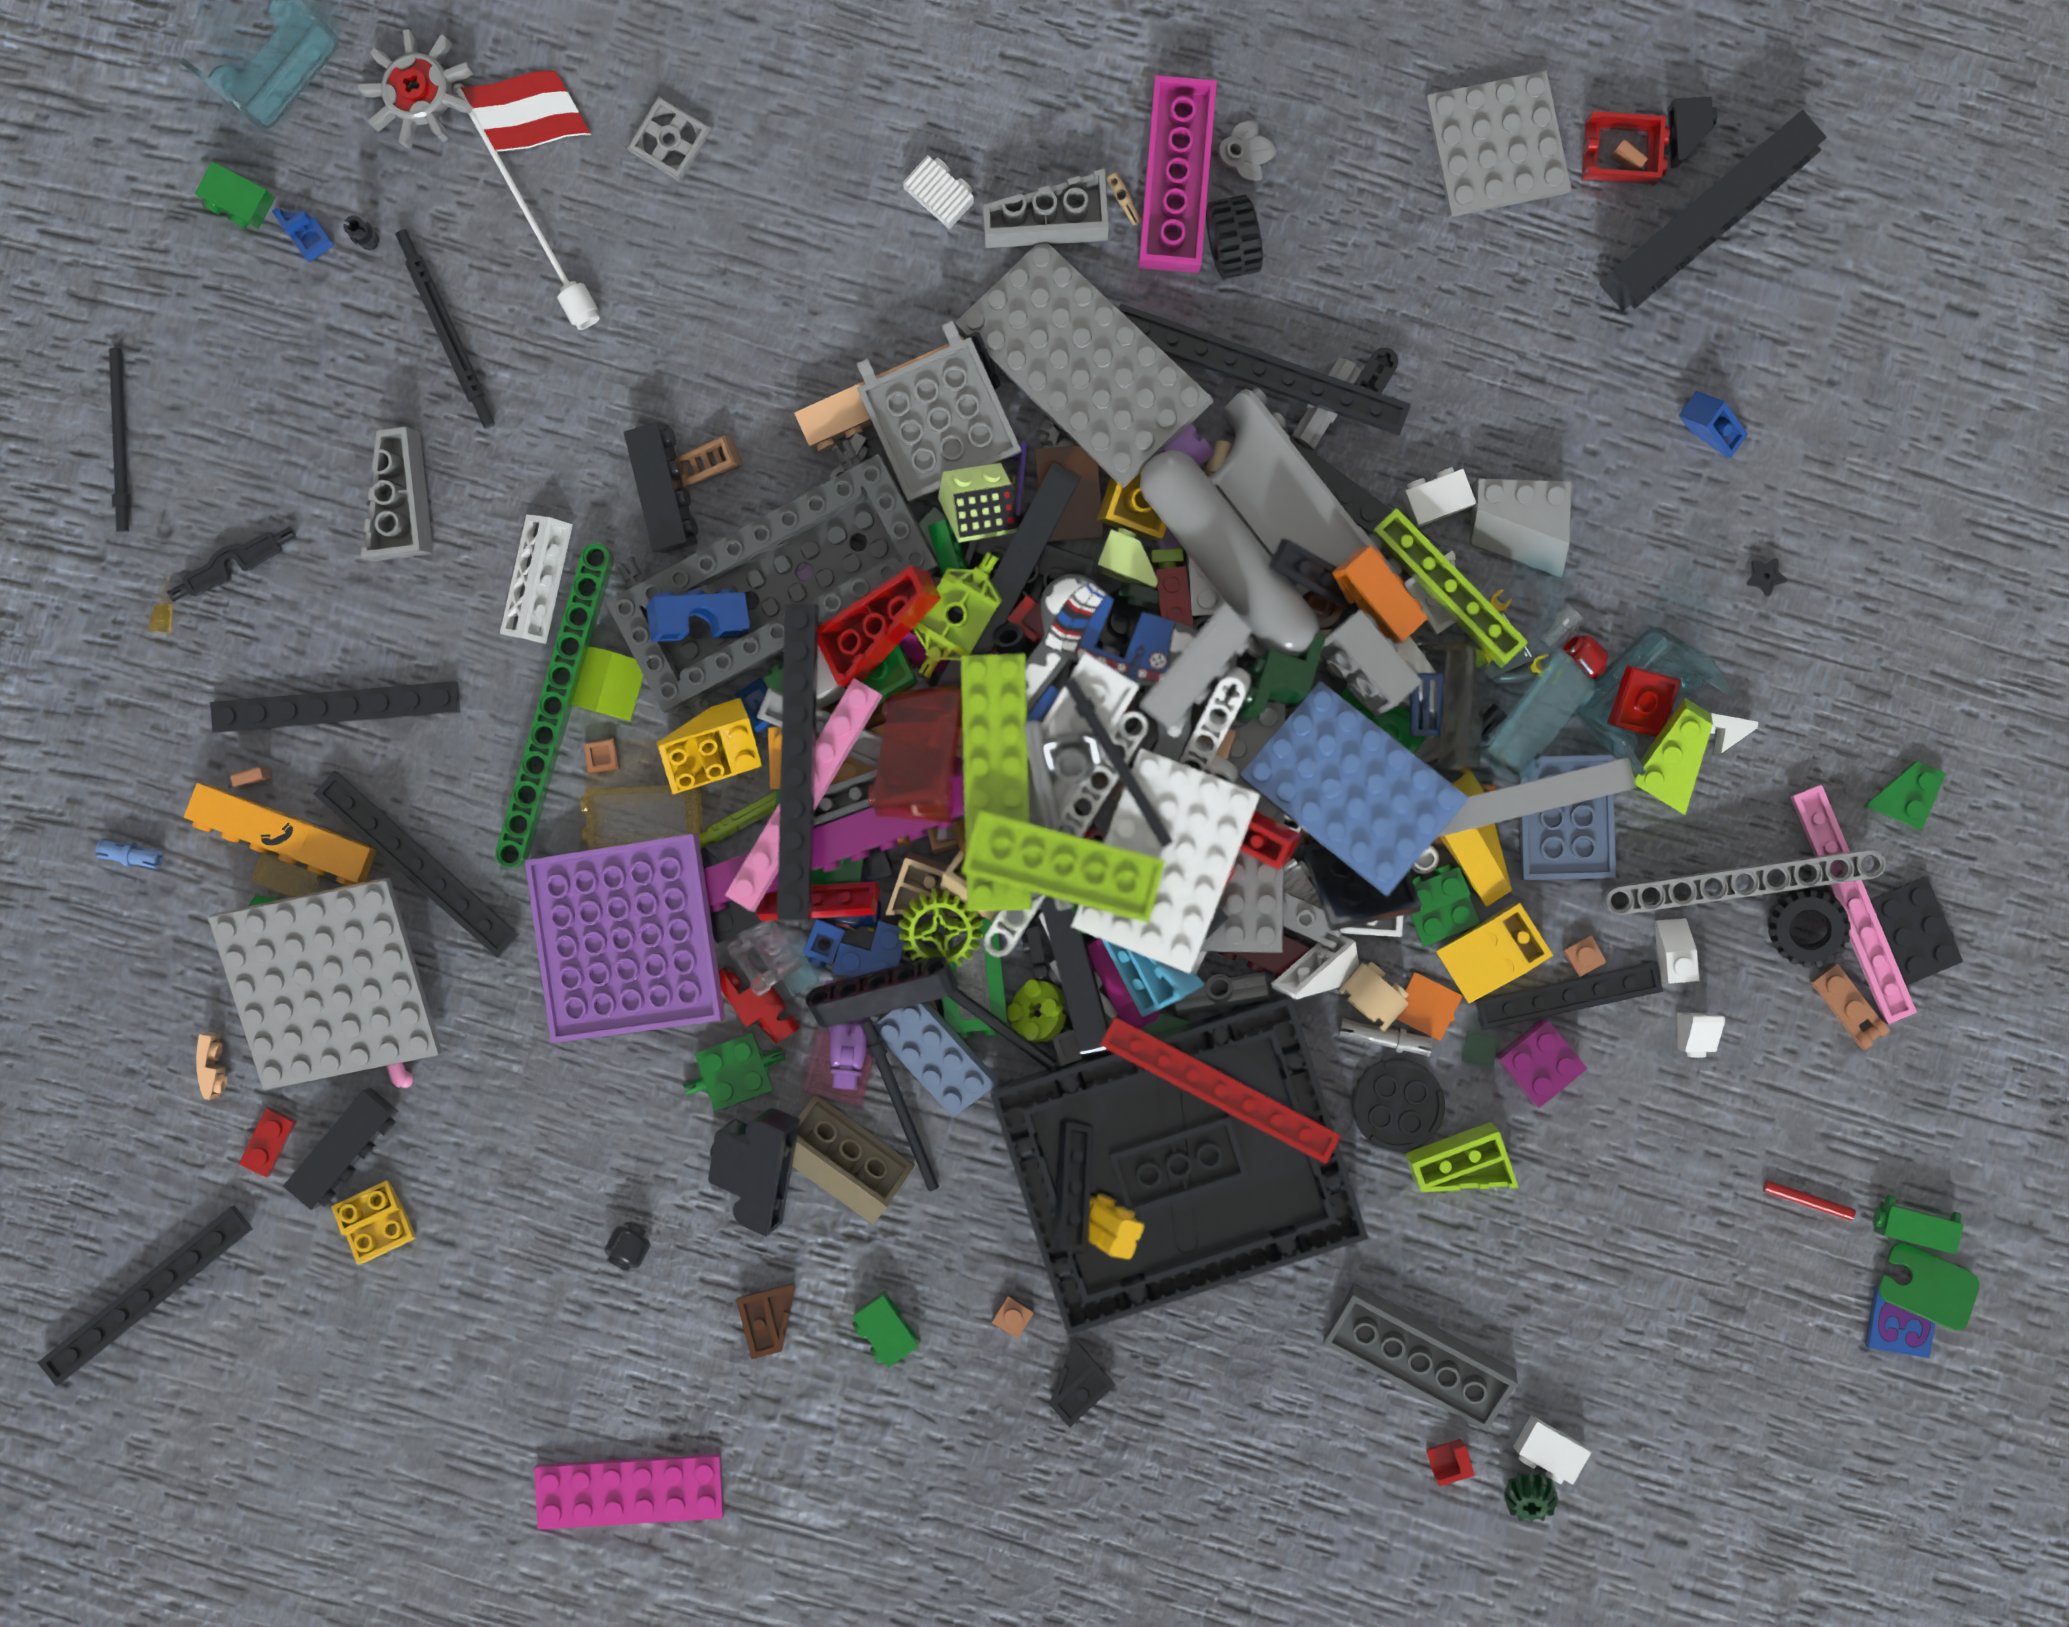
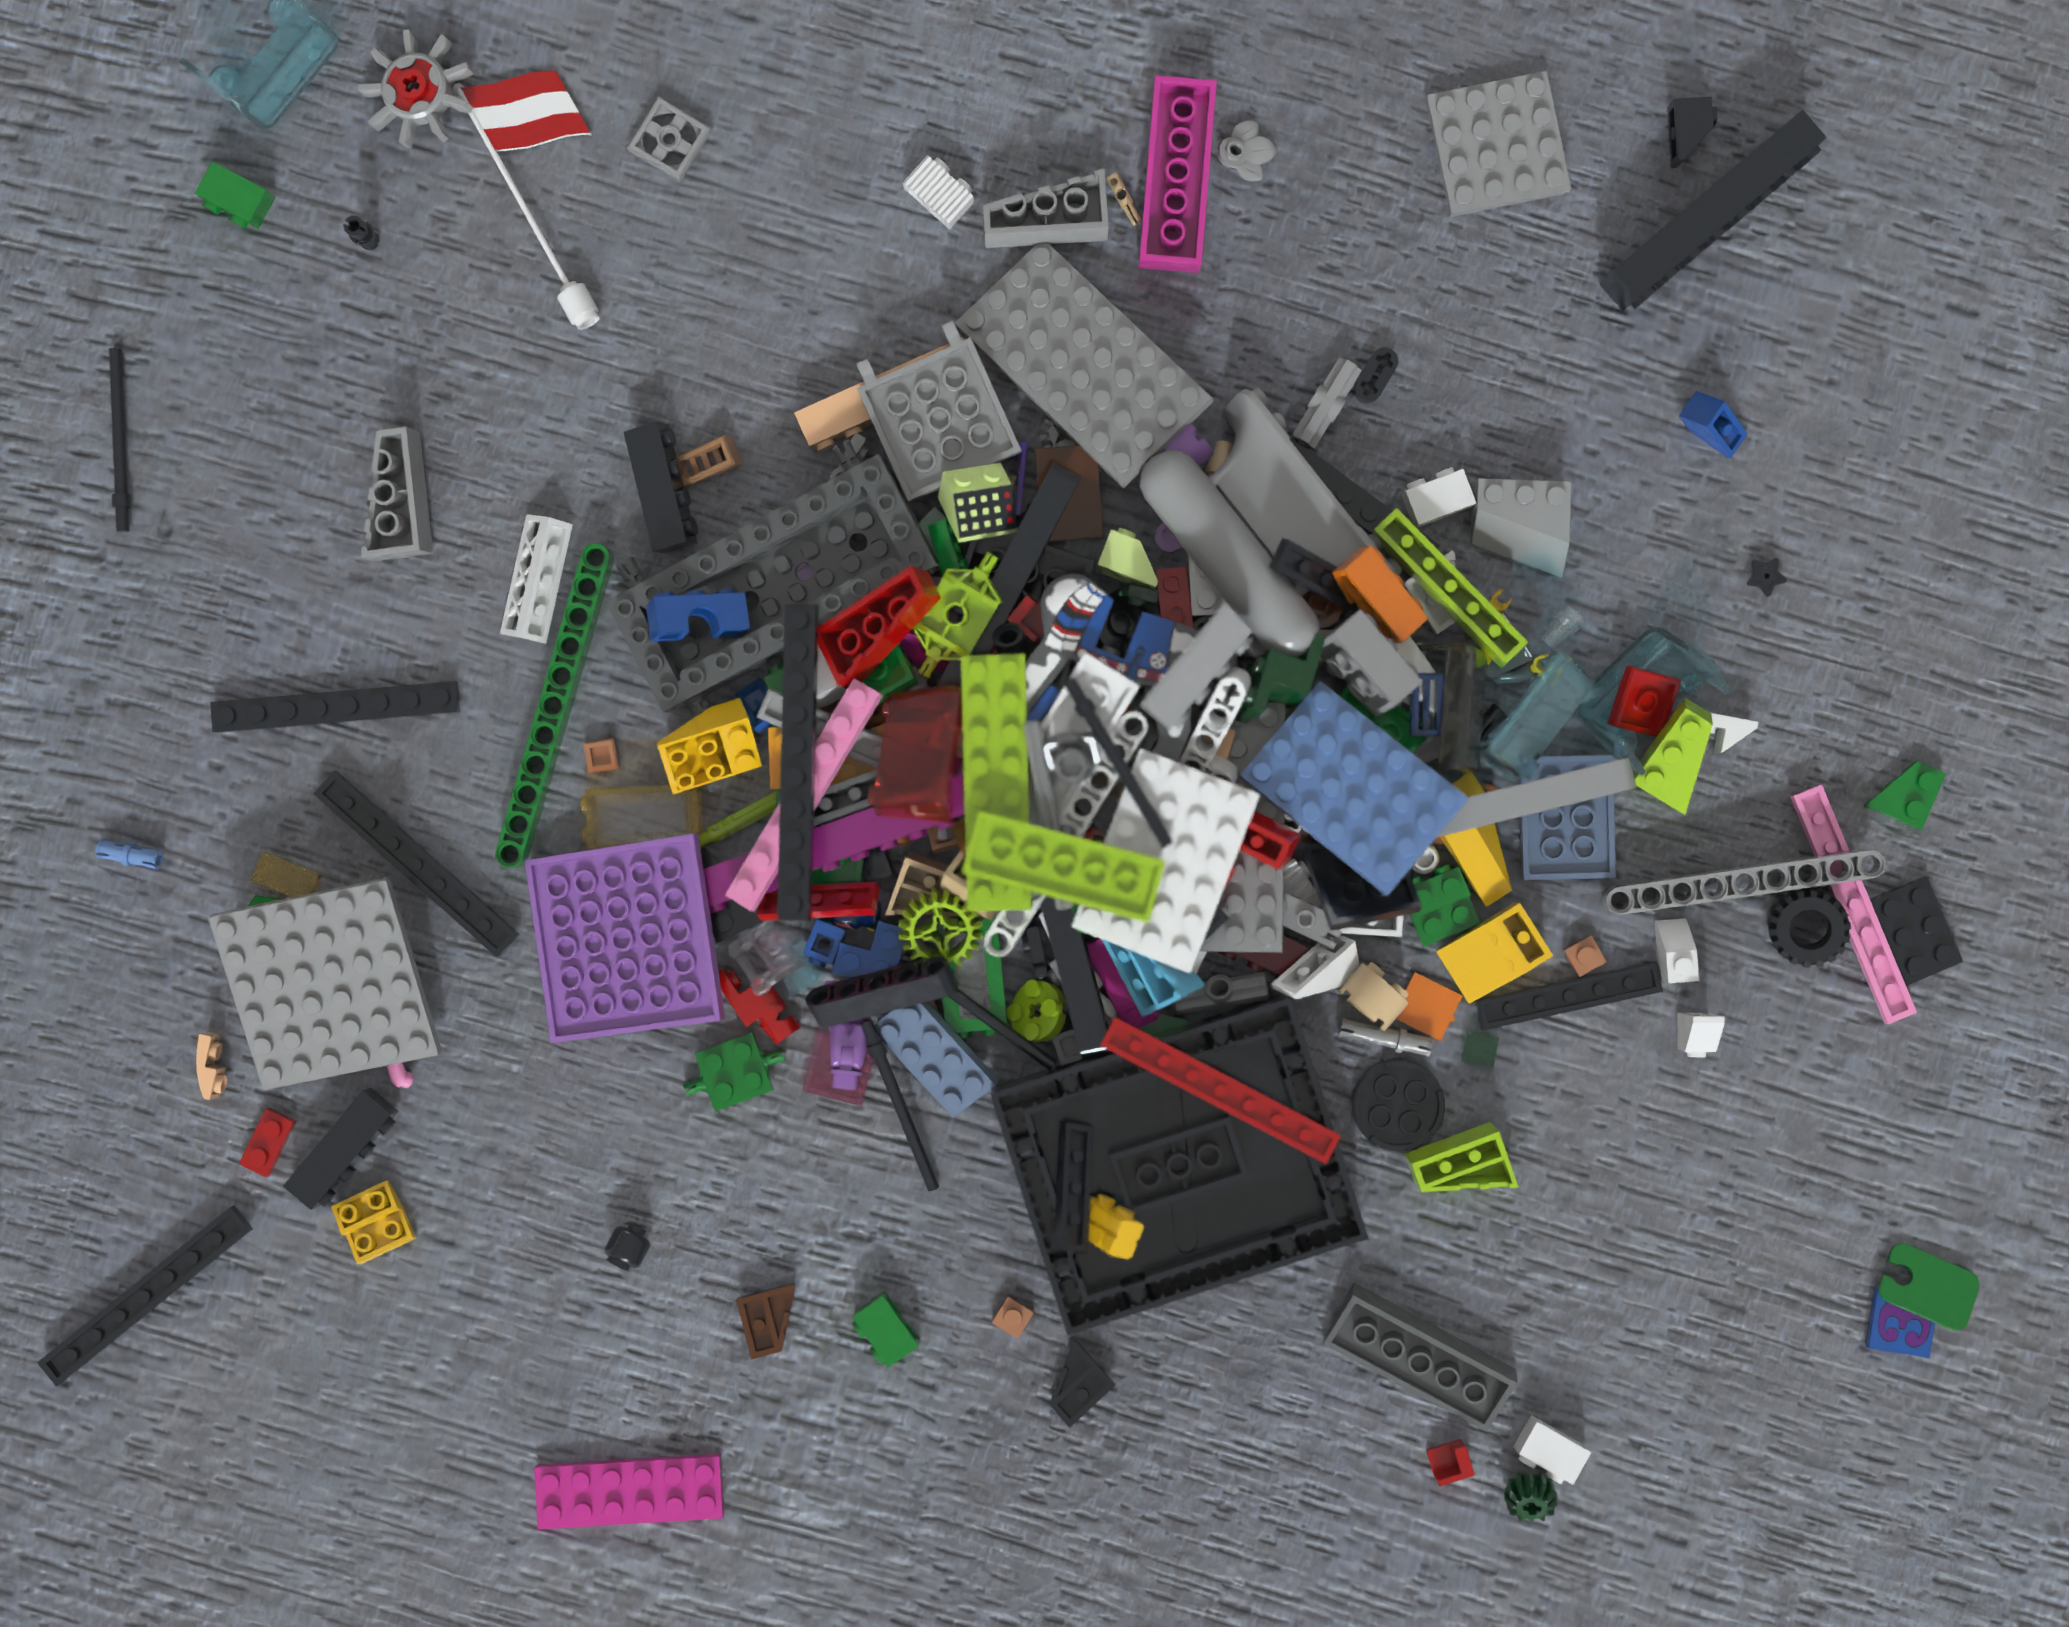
clear yellow tile [148,603,172,634] -> none
black piece [167,526,297,602] -> none
light orange brick [184,783,377,885] -> none
nougat tile [230,767,272,787] -> none
blue slope [272,208,334,263] -> none
black axle [395,229,495,429] -> none
lime slope [572,646,644,721] -> none
black brick [708,1108,800,1237] -> none
dark tan slope [792,1094,915,1224] -> none
black axle [965,332,1001,389] -> none
yellow brick [1097,470,1167,541] -> none
black plate [1119,304,1411,436] -> none
lime plate [1150,548,1183,570] -> none
black tyre [1206,194,1263,280] -> none
magenta brick [1494,1018,1587,1108] -> none
red head [1562,635,1608,680] -> none
red window [1582,111,1670,186] -> none
nougat tile [1610,140,1647,171] -> none
red bar [1763,1180,1856,1221] -> none
nougat plate [1810,963,1890,1051] -> none
green brick [1873,1195,1964,1254] -> none

